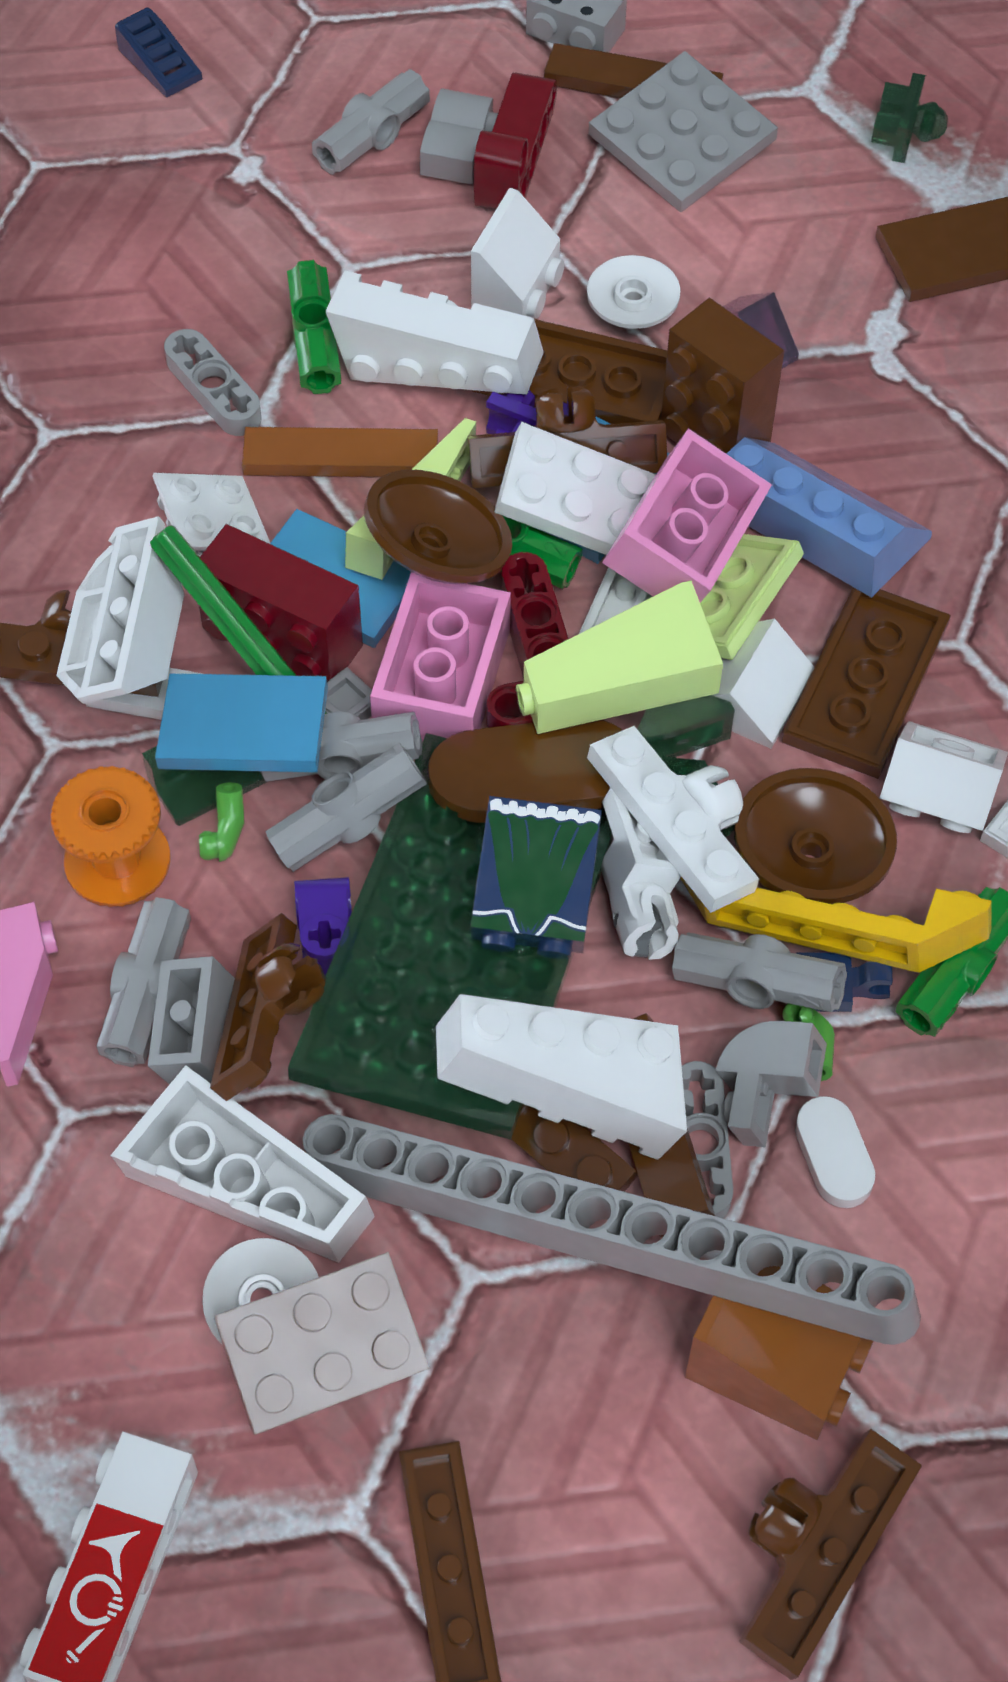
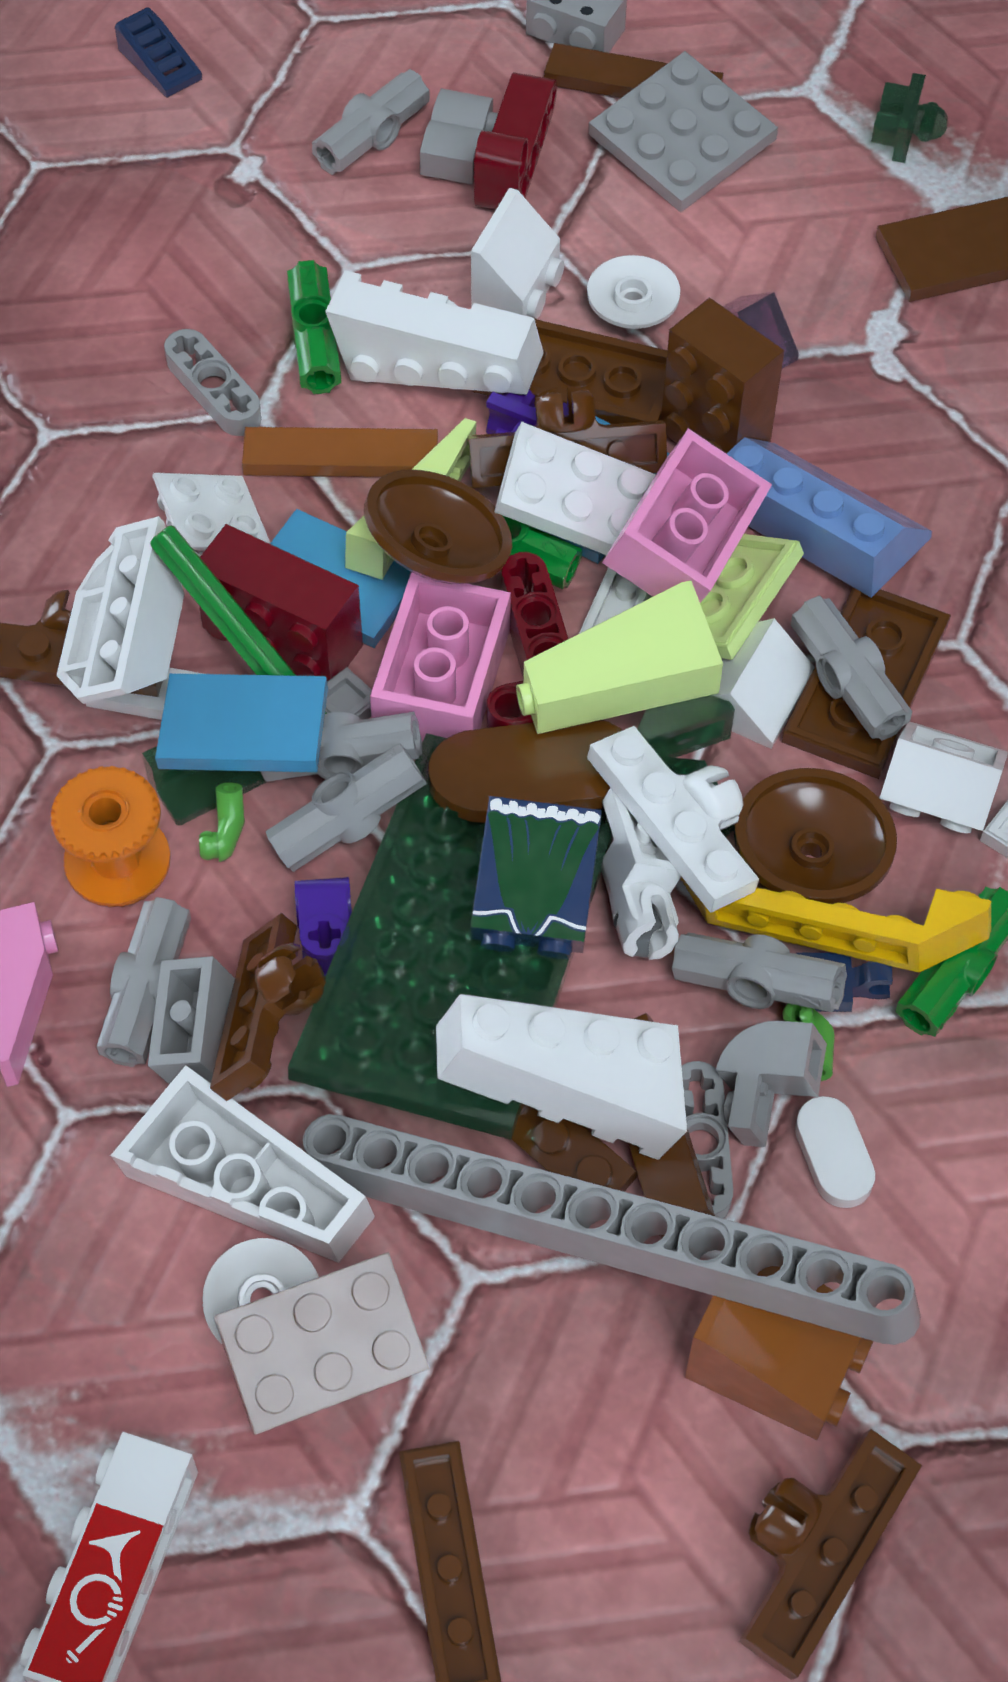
none -> light grey piece [790,595,912,741]

